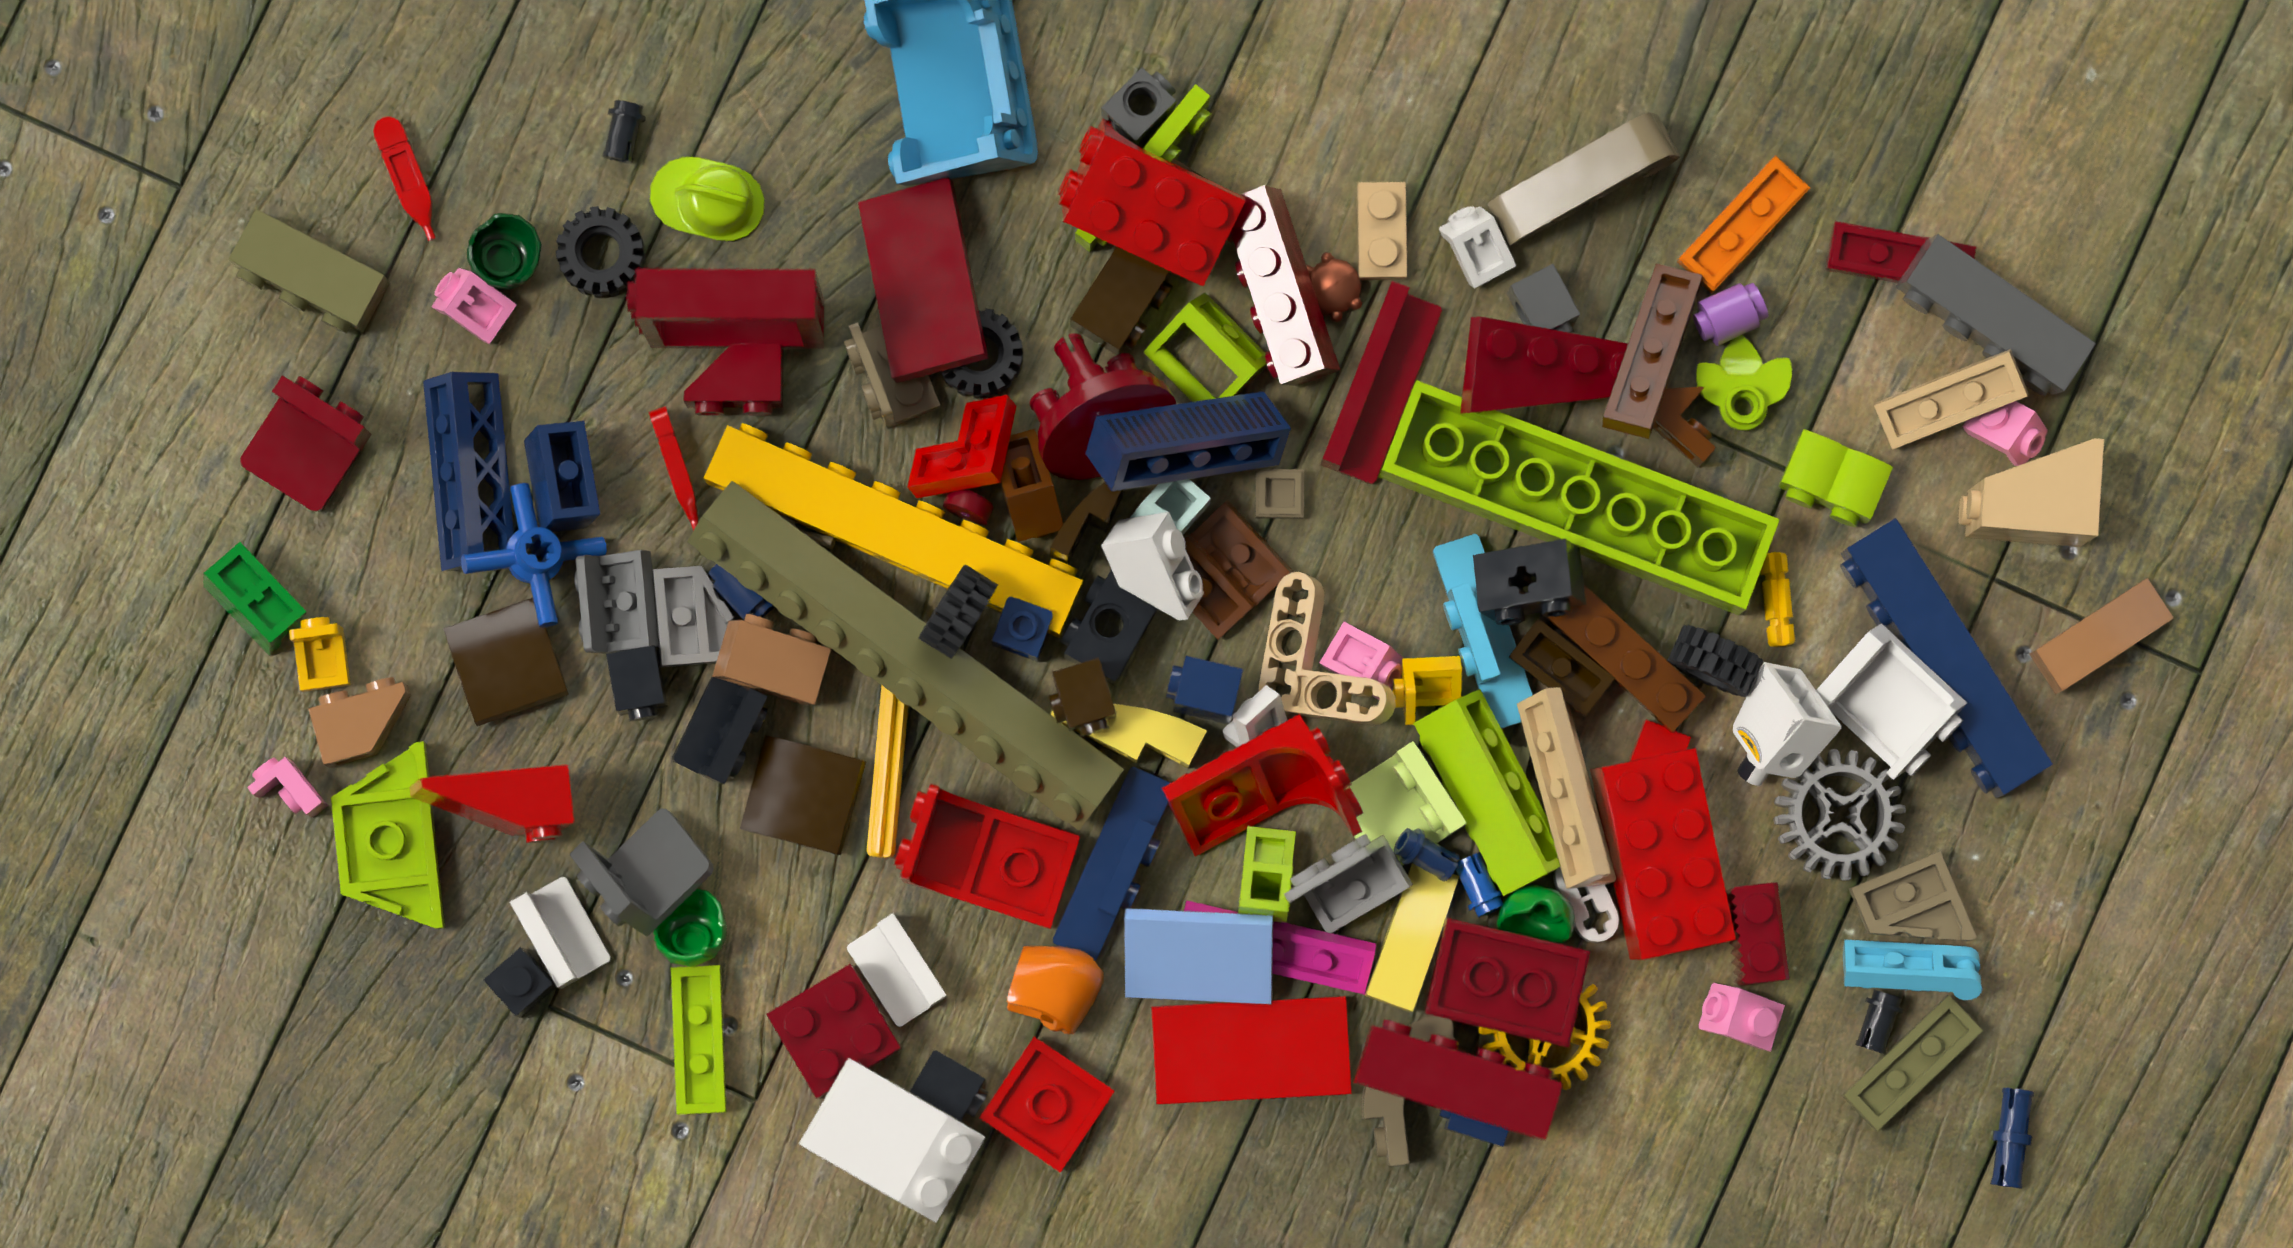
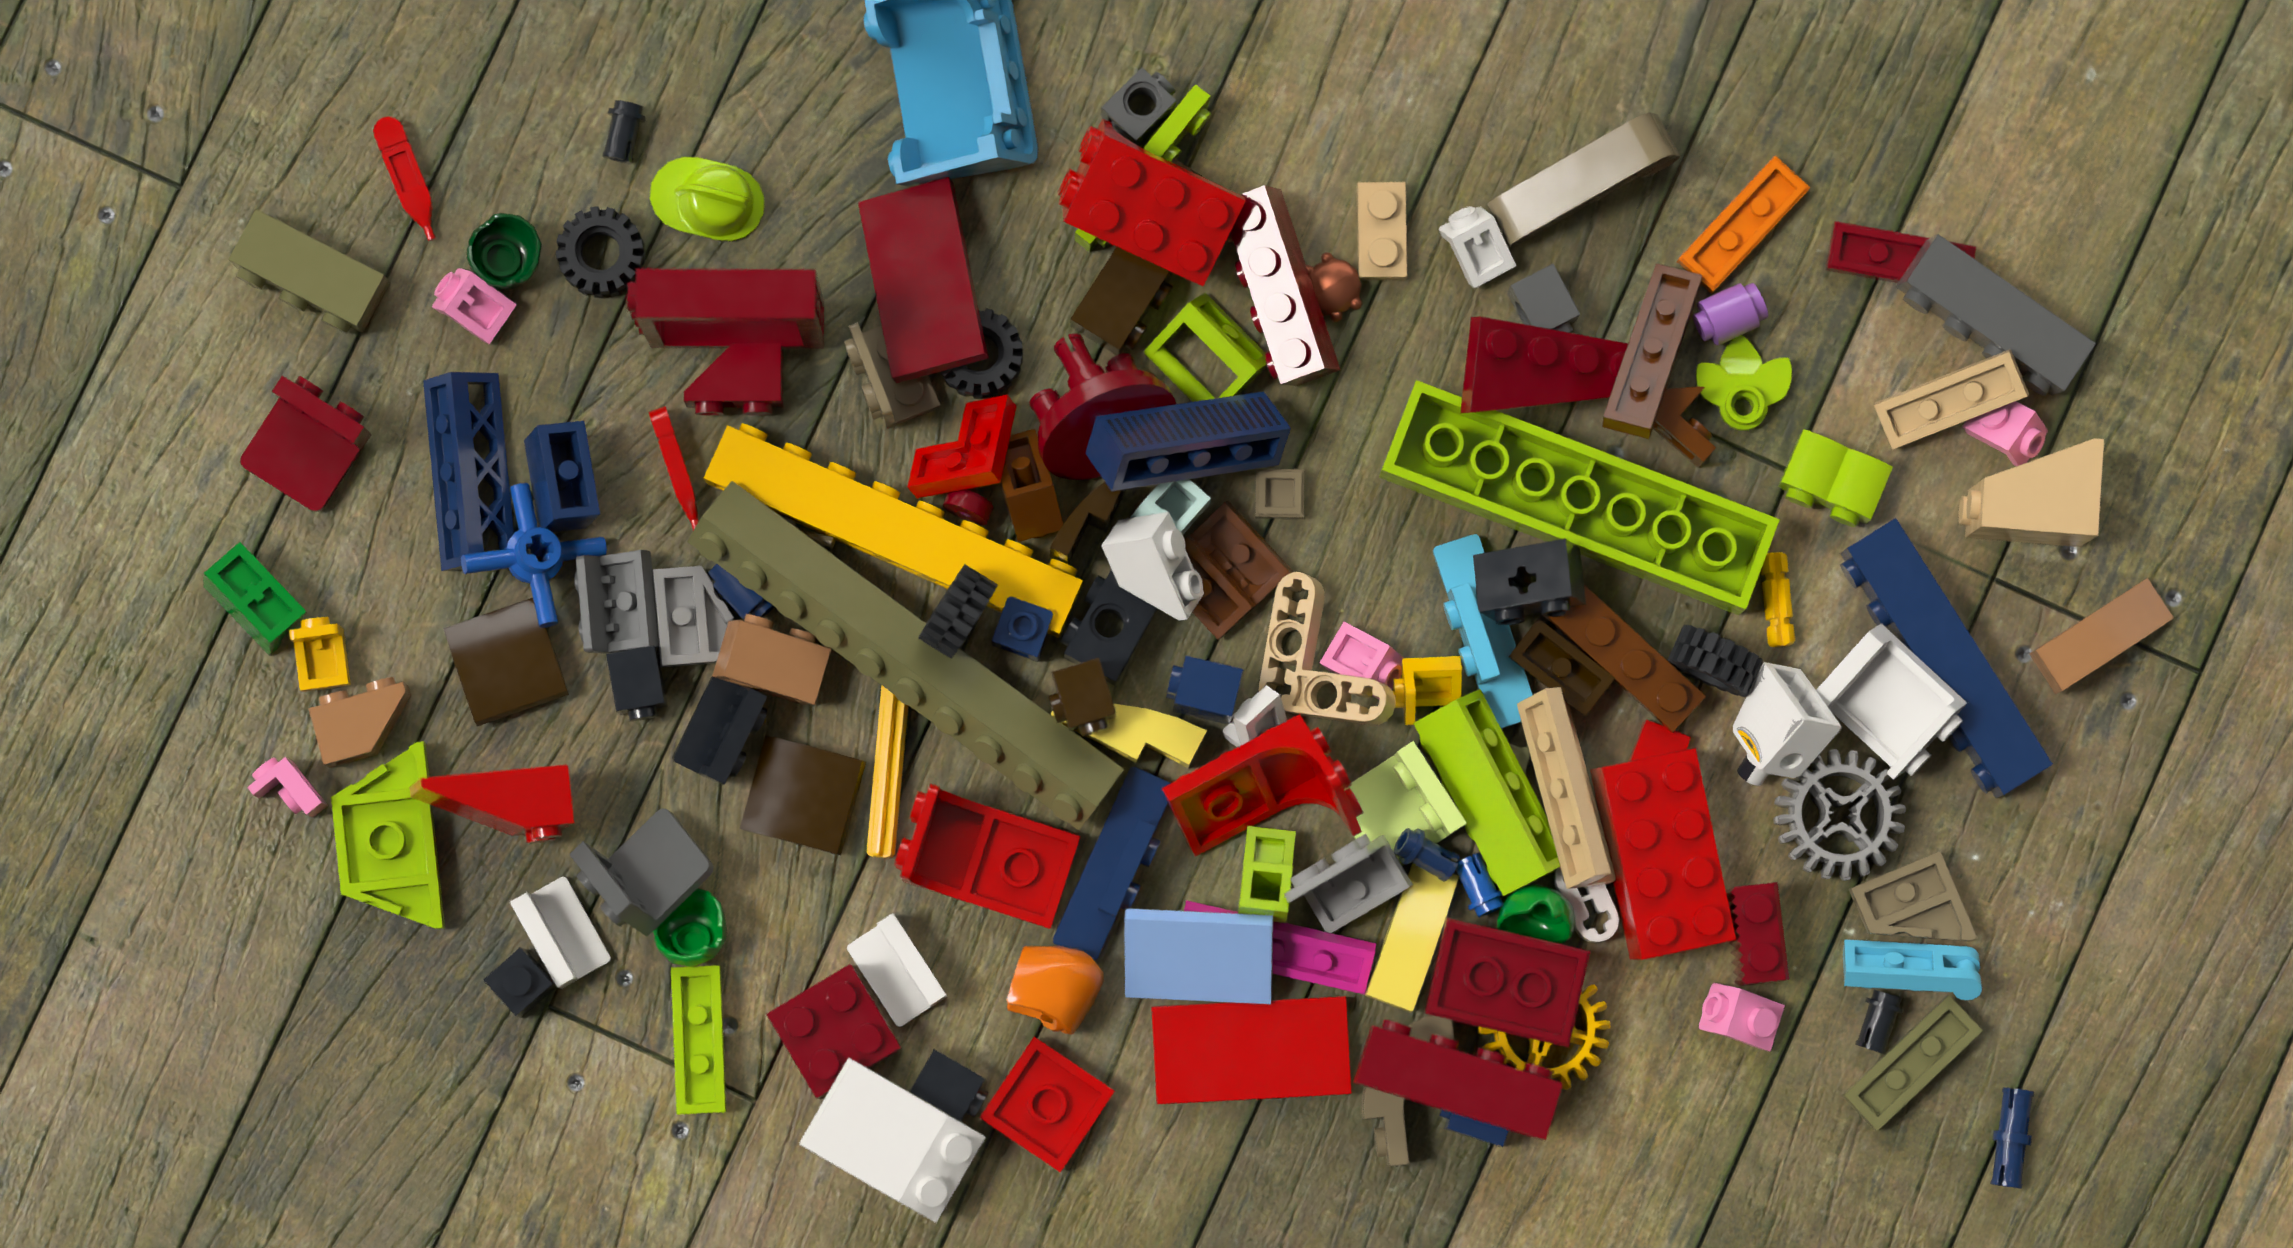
dark red panel [1320,281,1442,485] -> none

